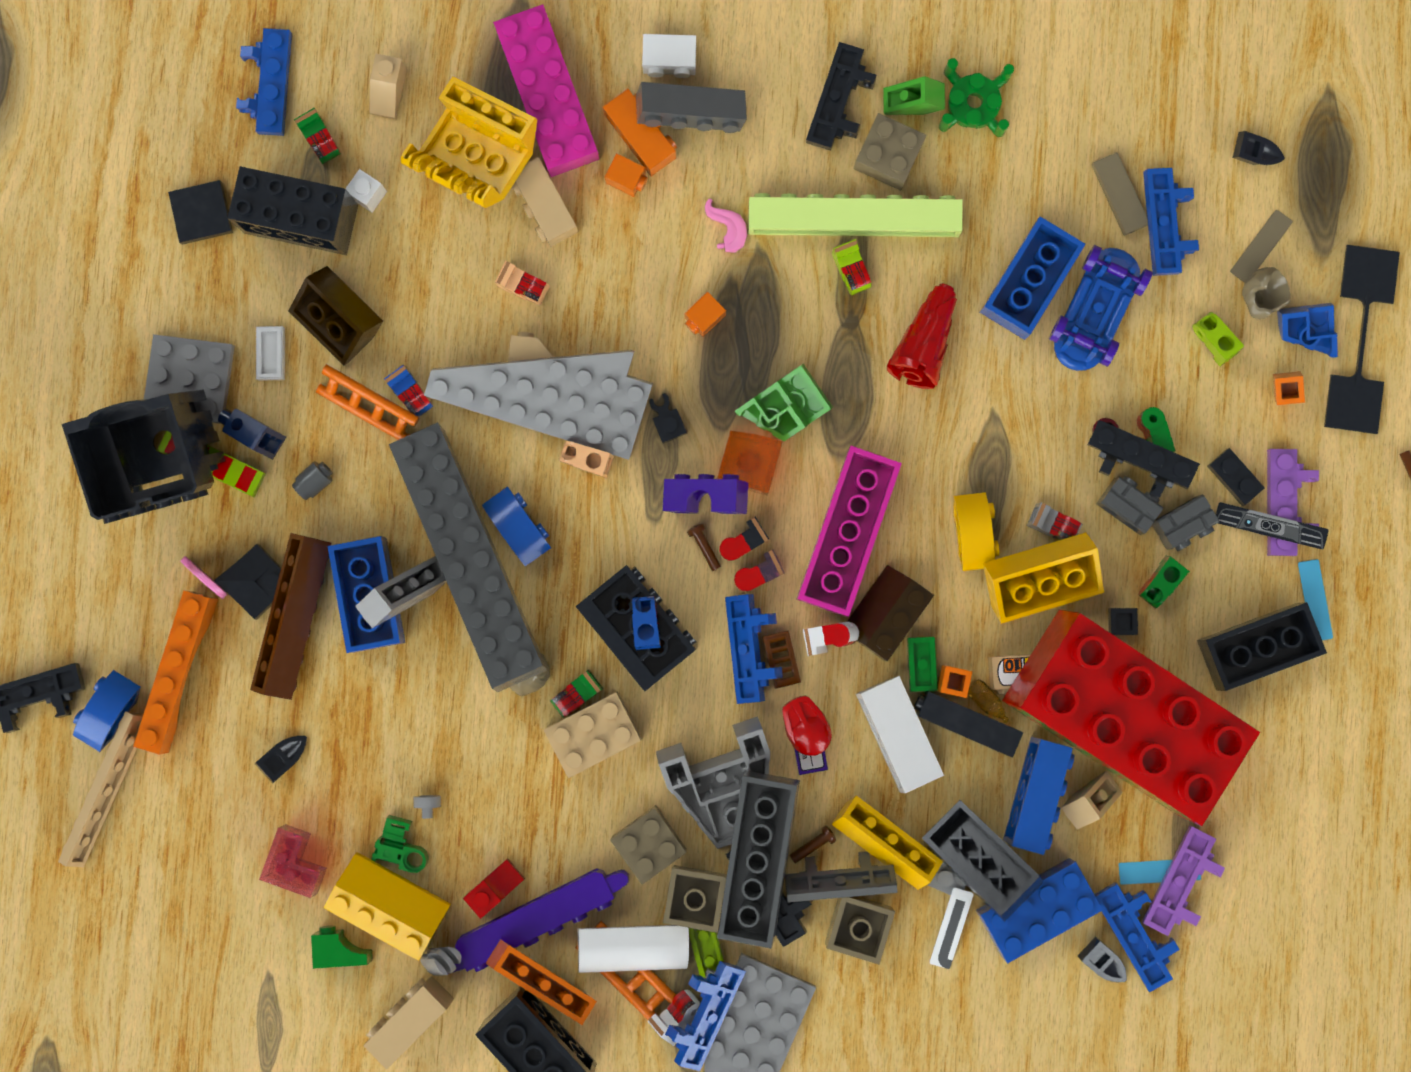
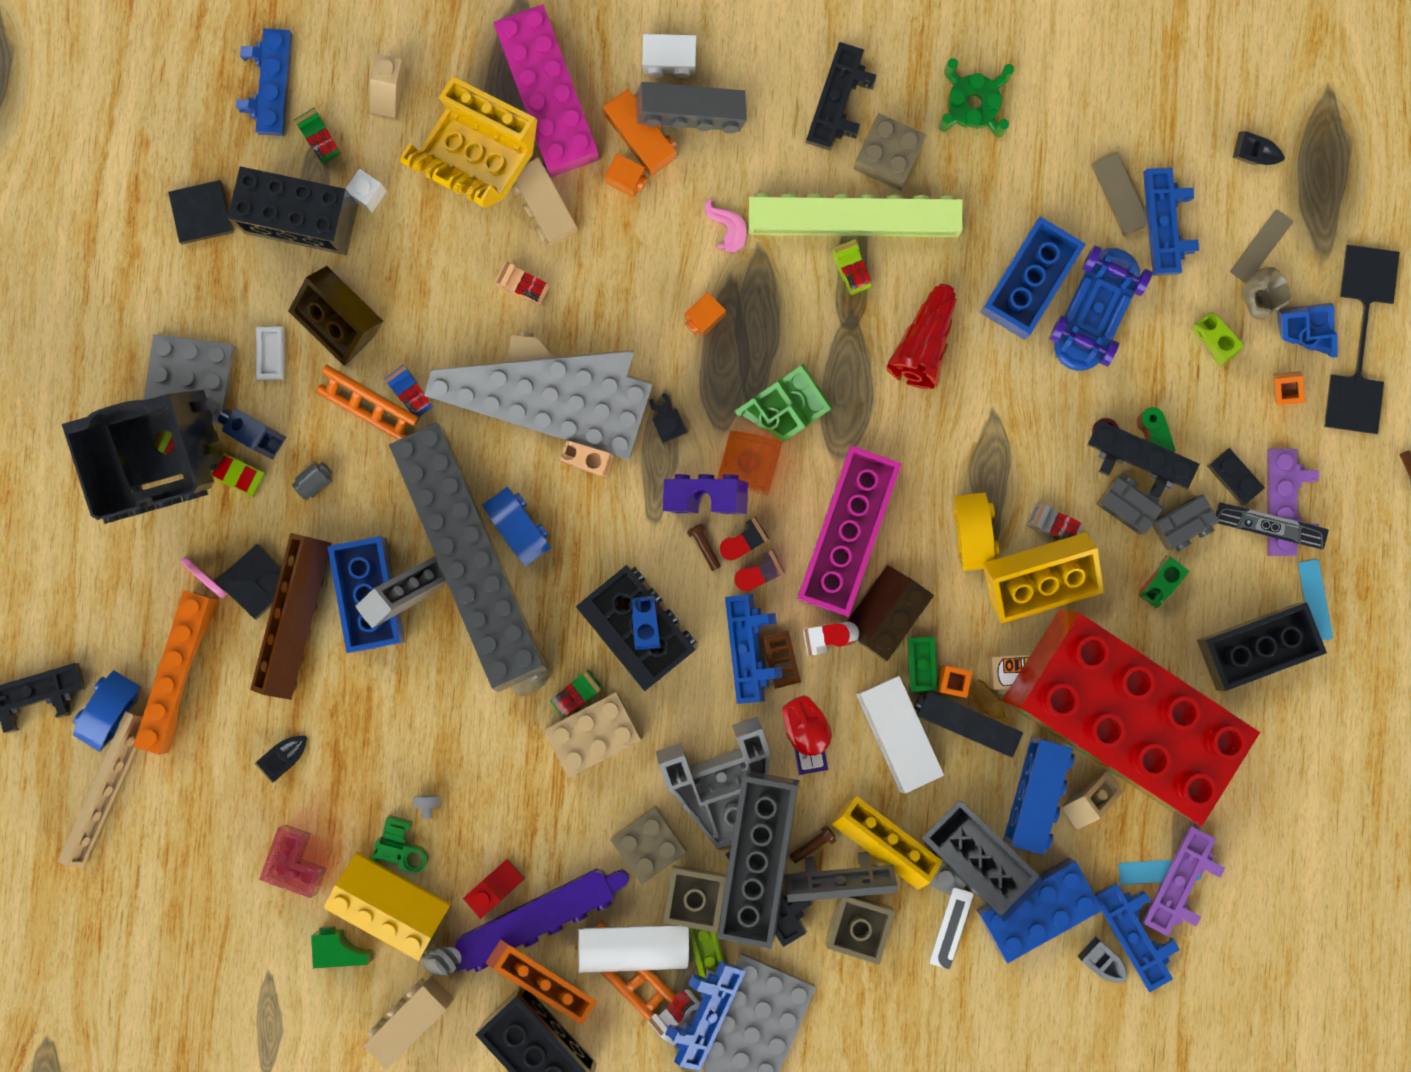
bright green slope [883,76,945,115] -> none
black plate [1108,608,1138,635] -> none

